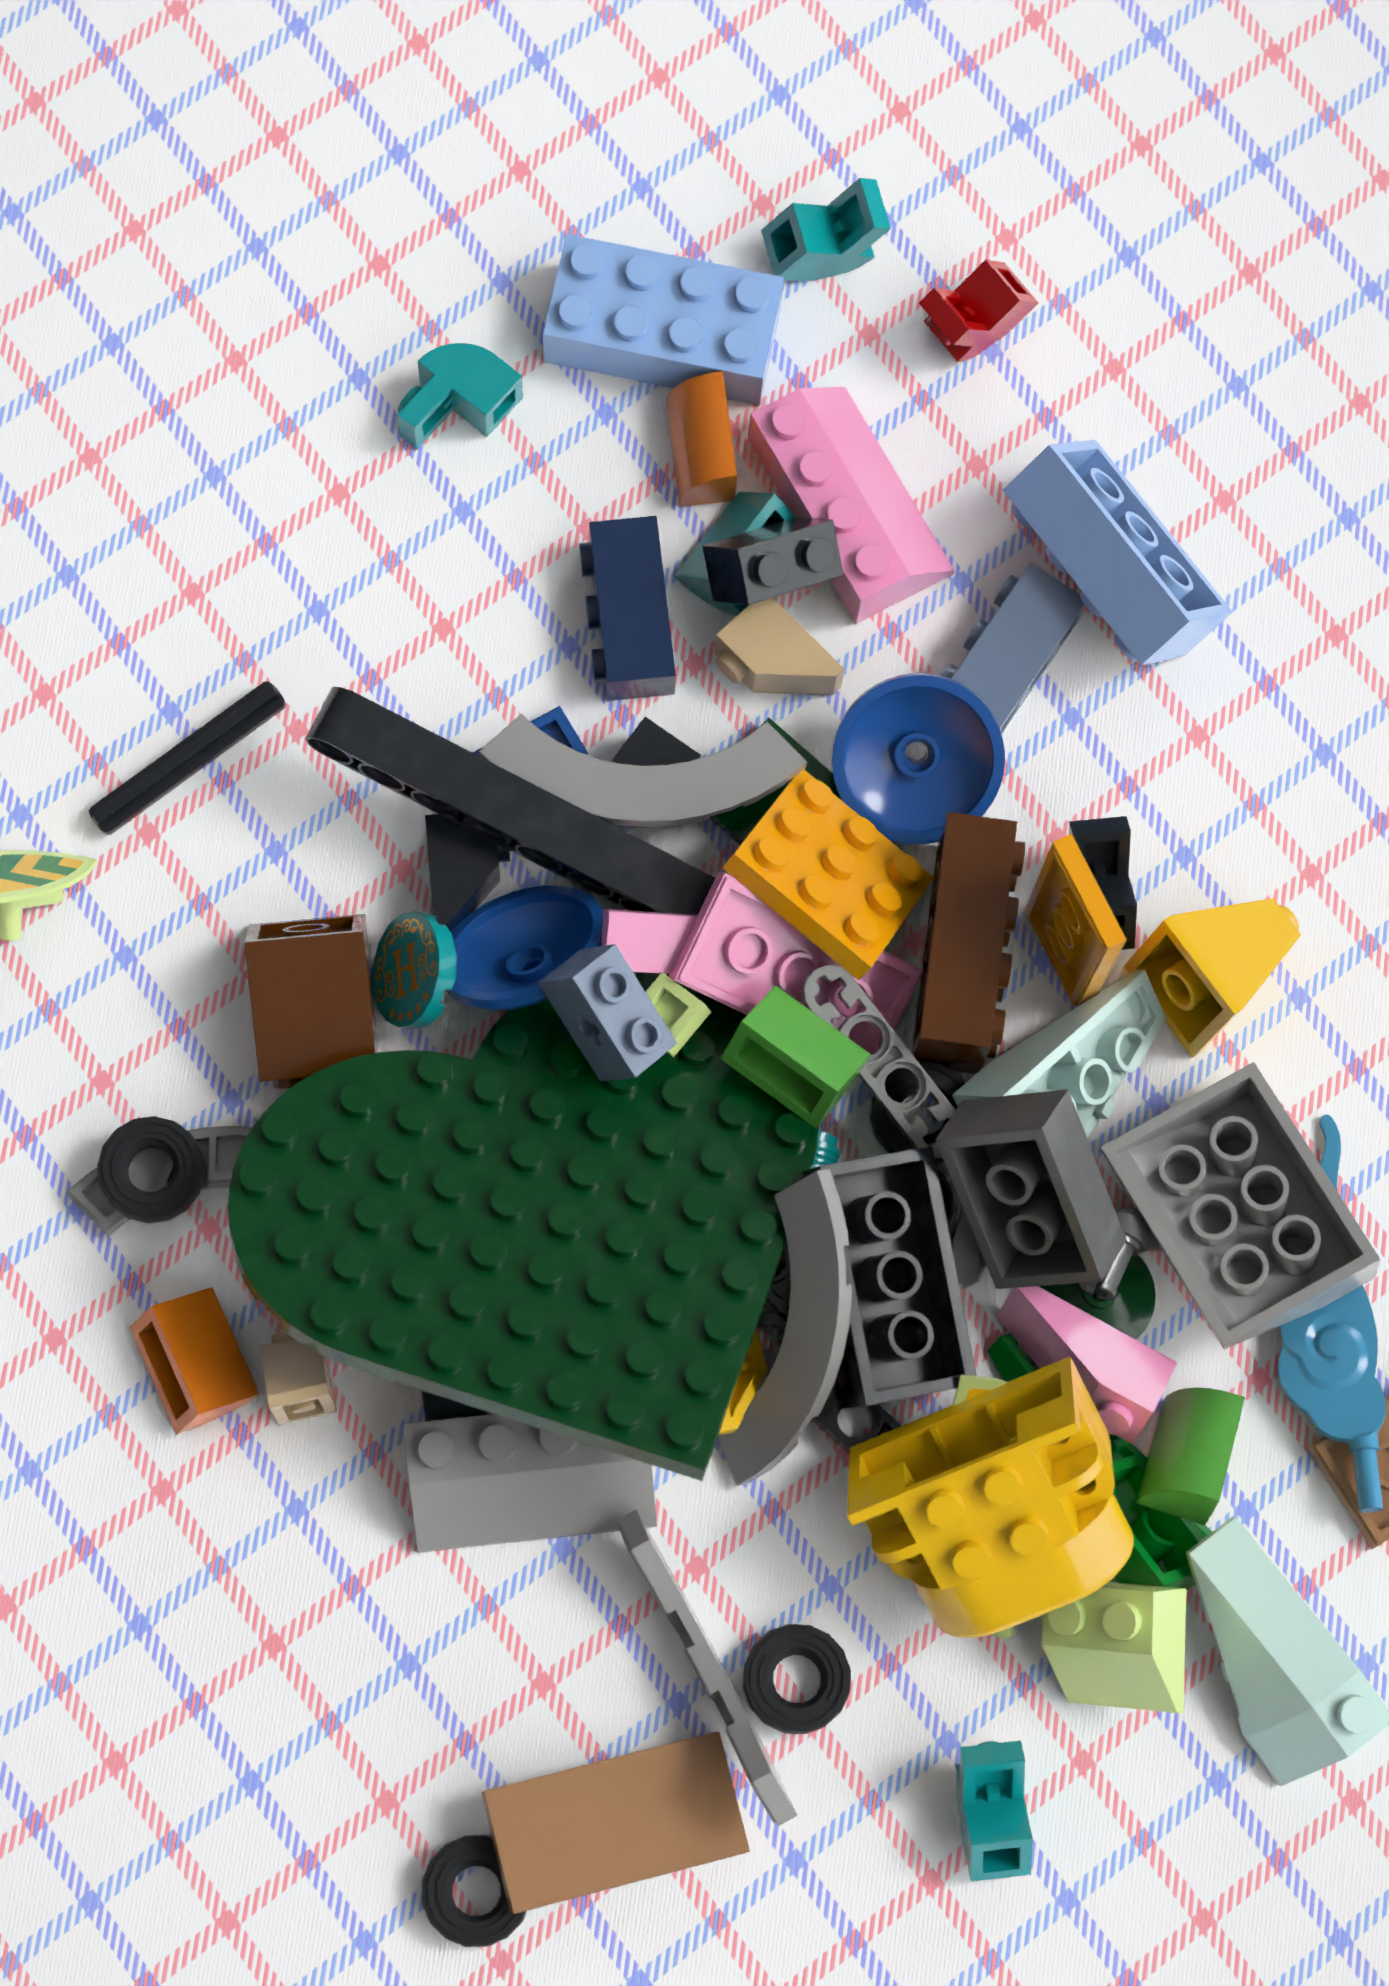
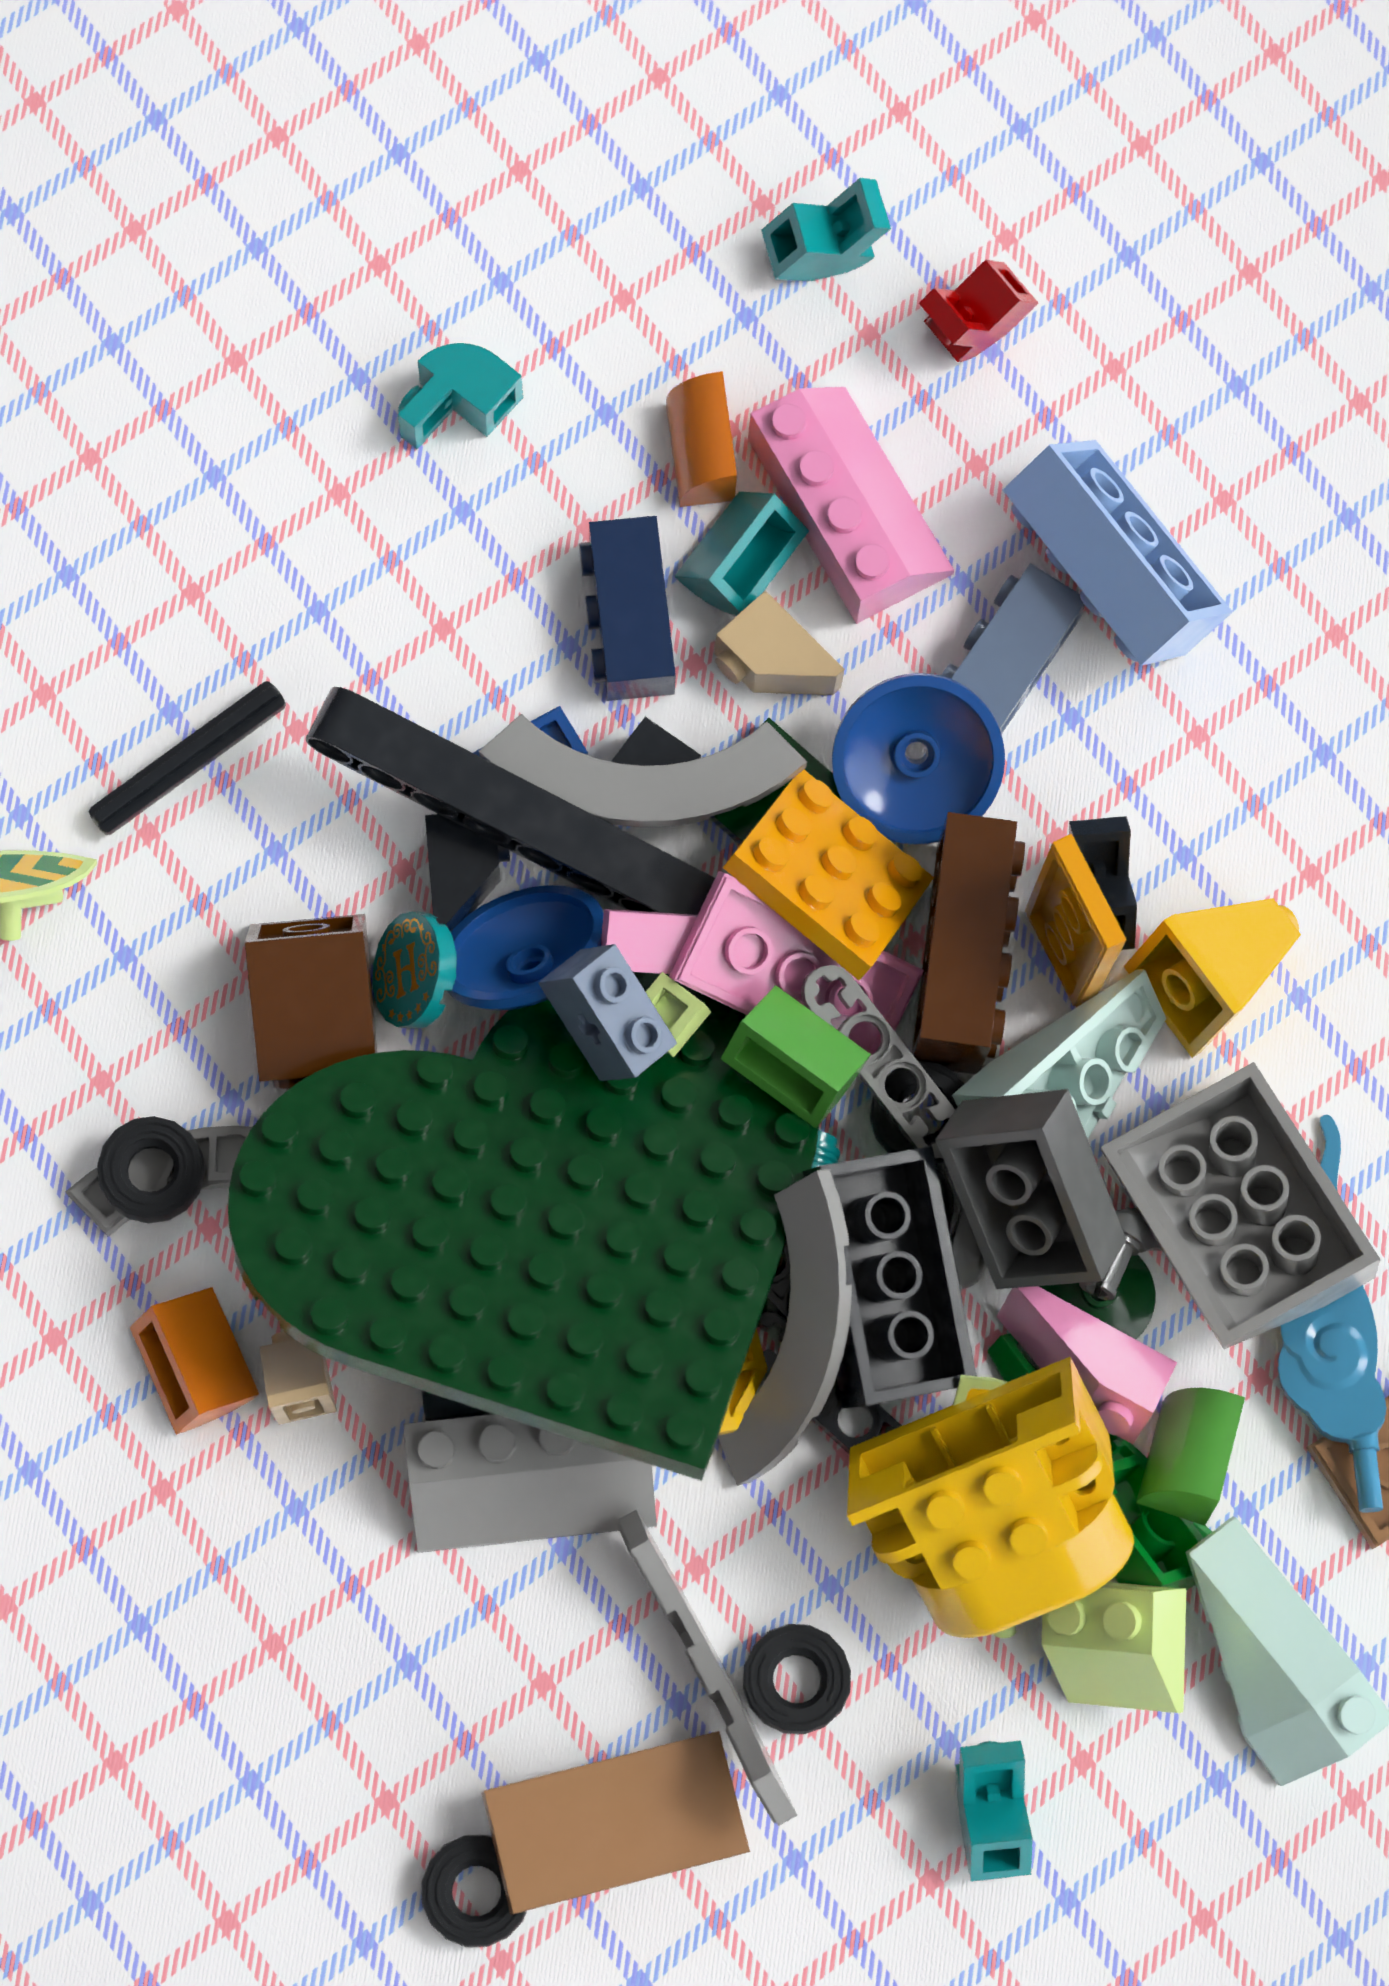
light blue brick [543,234,785,406] -> none
brick [702,517,844,605] -> none

